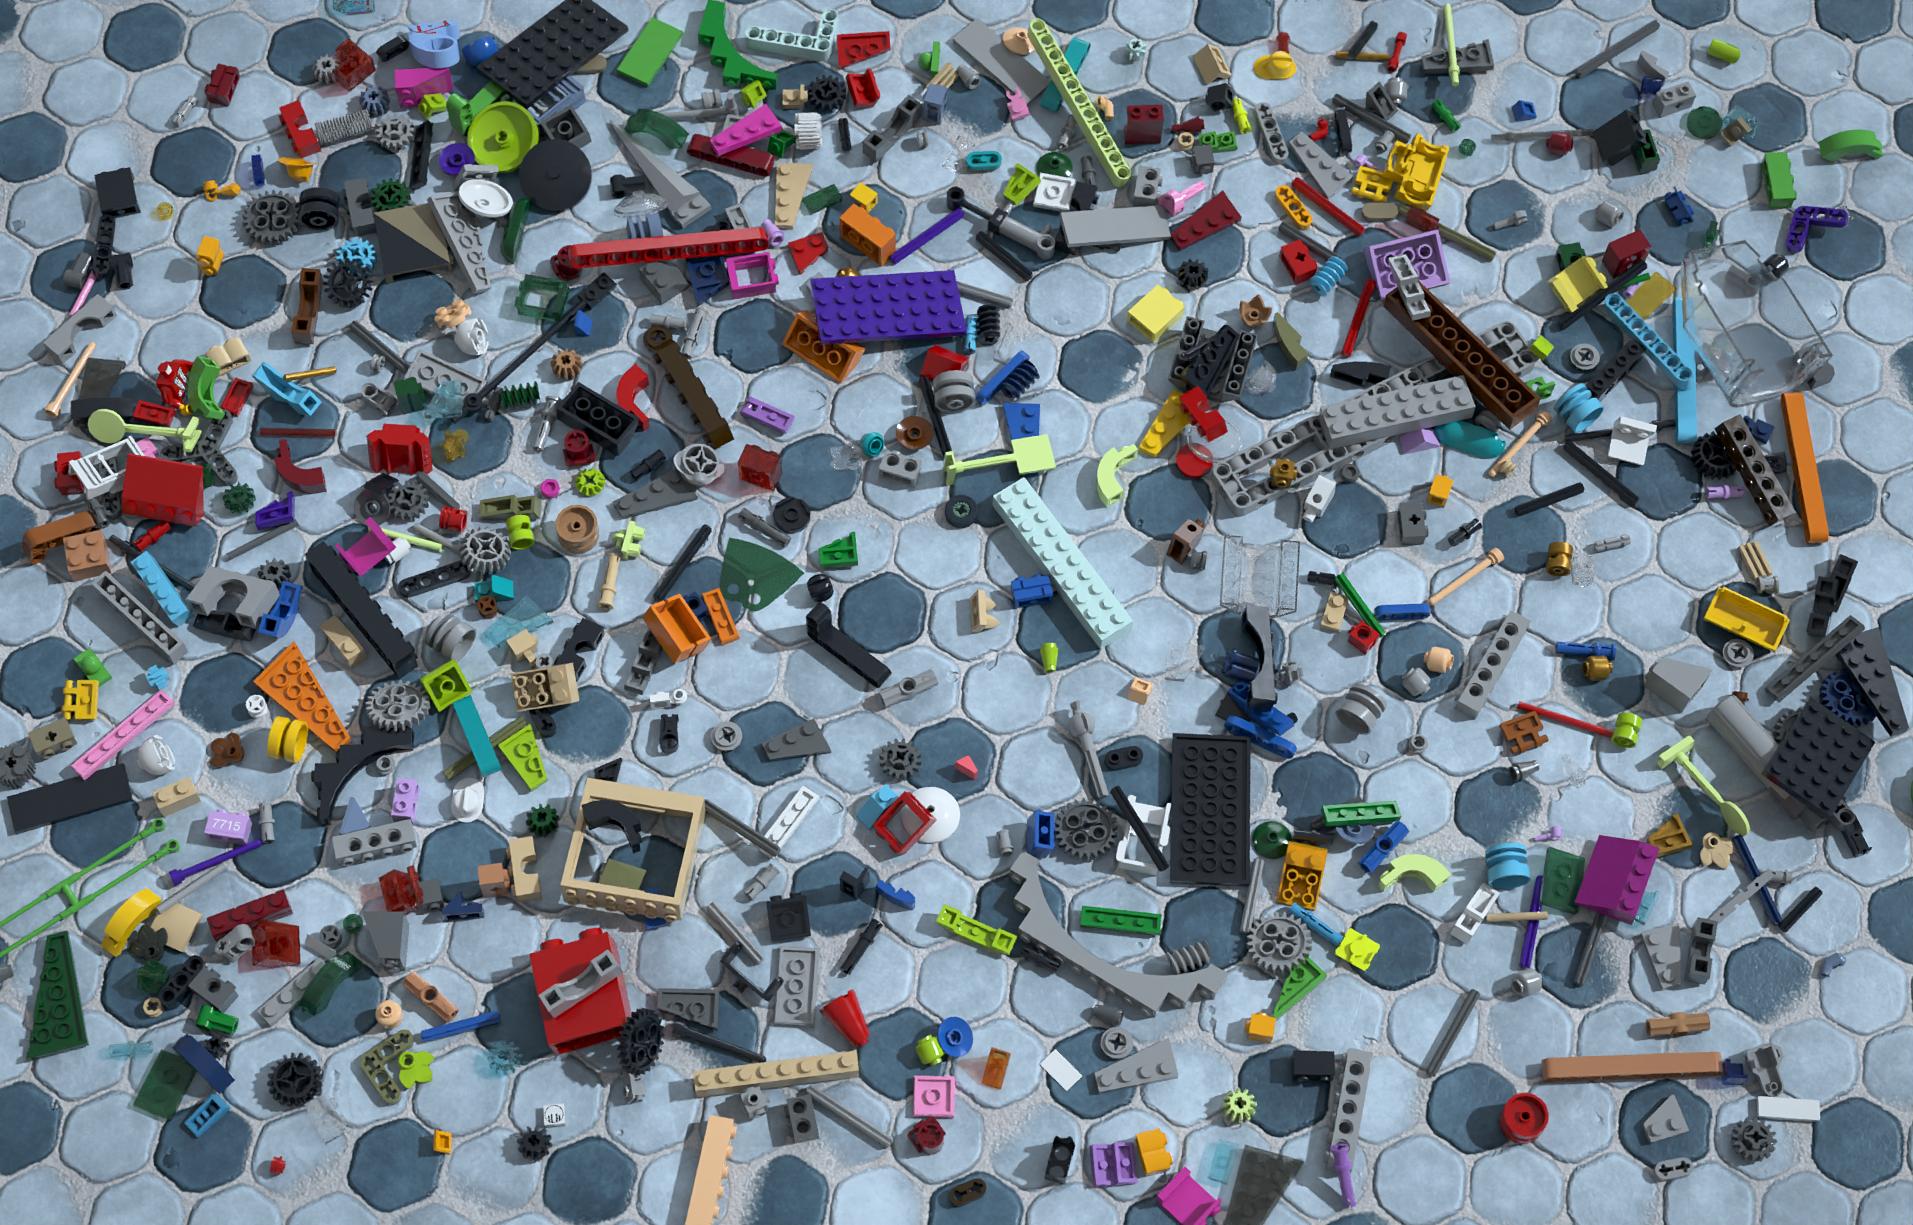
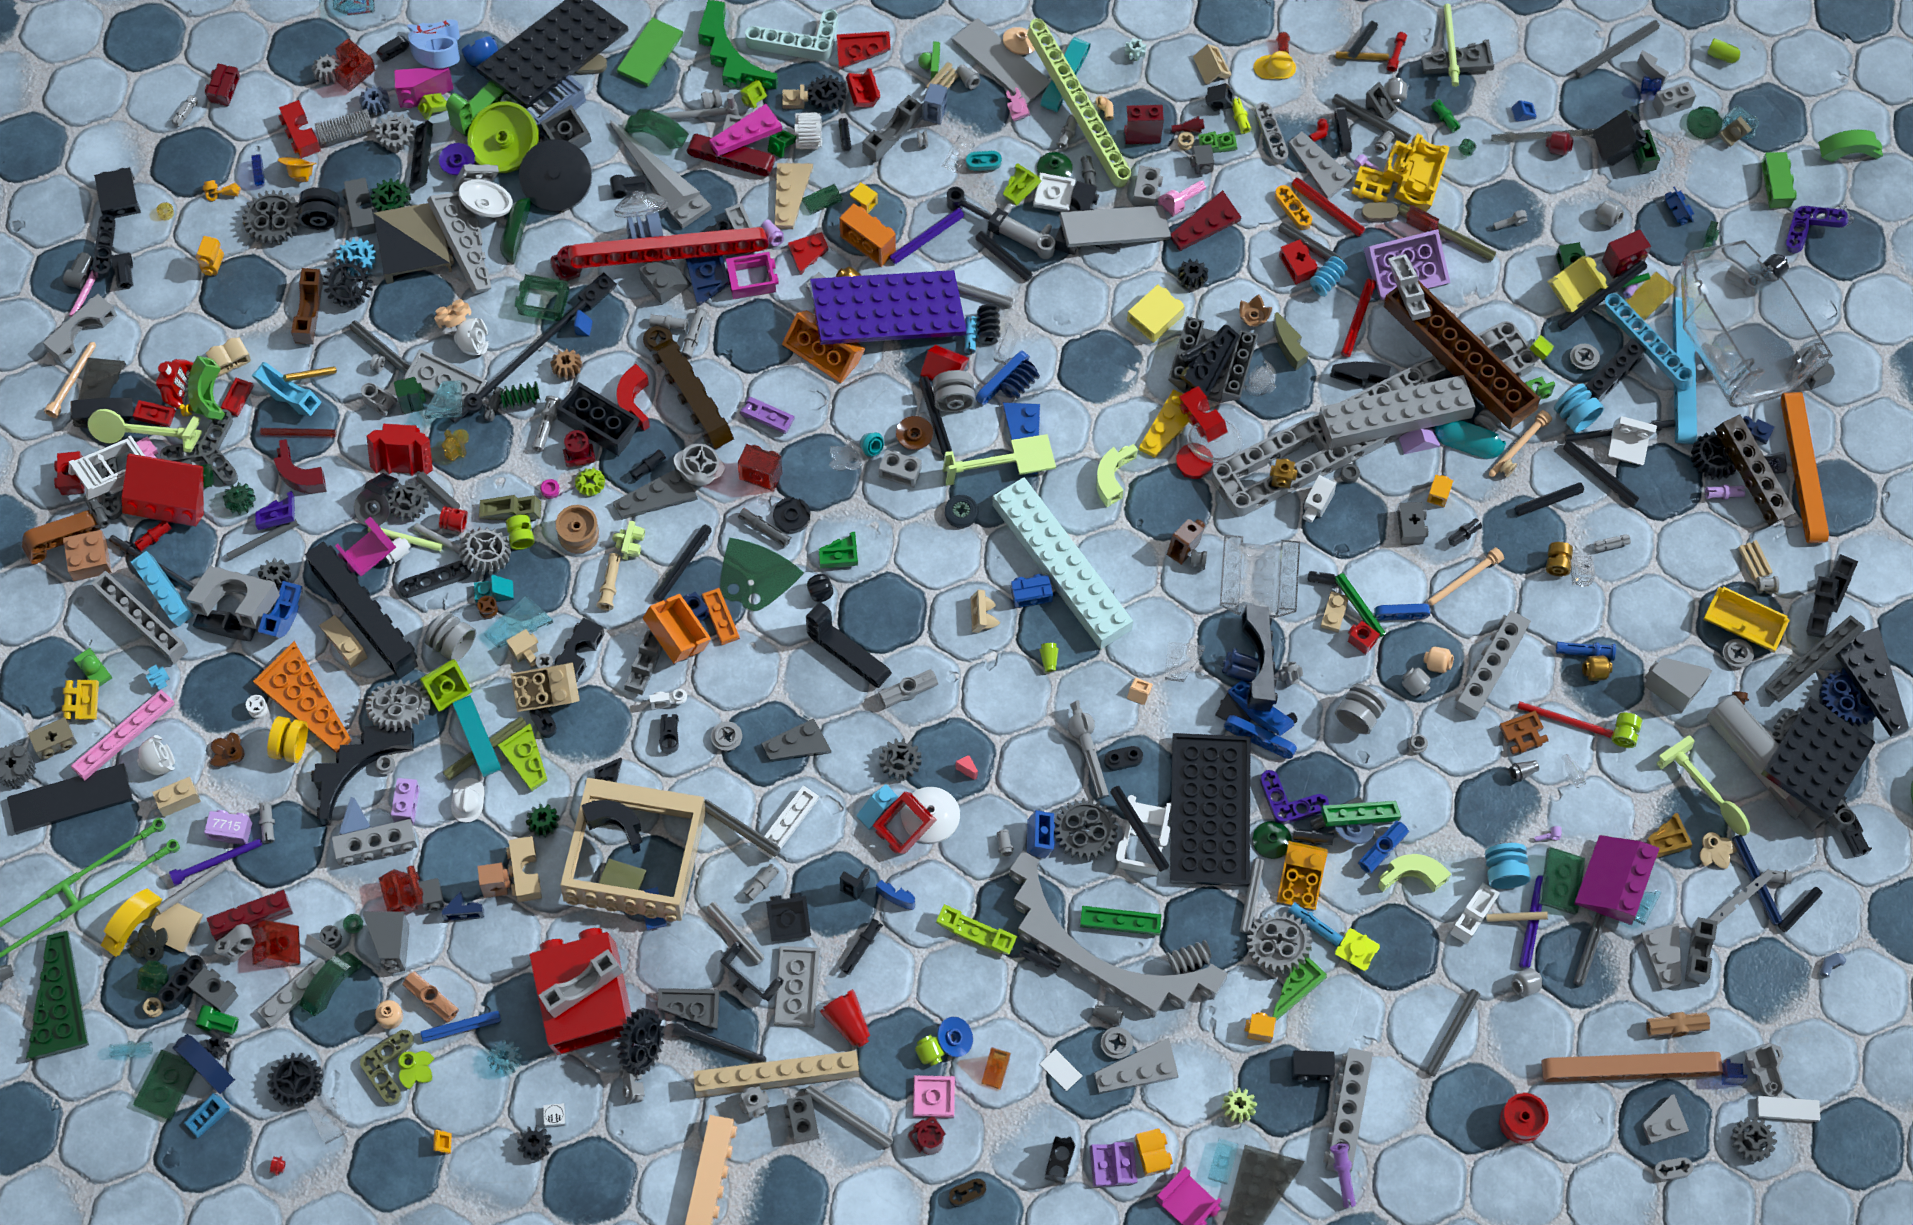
none -> dark purple beam [1260,770,1329,825]

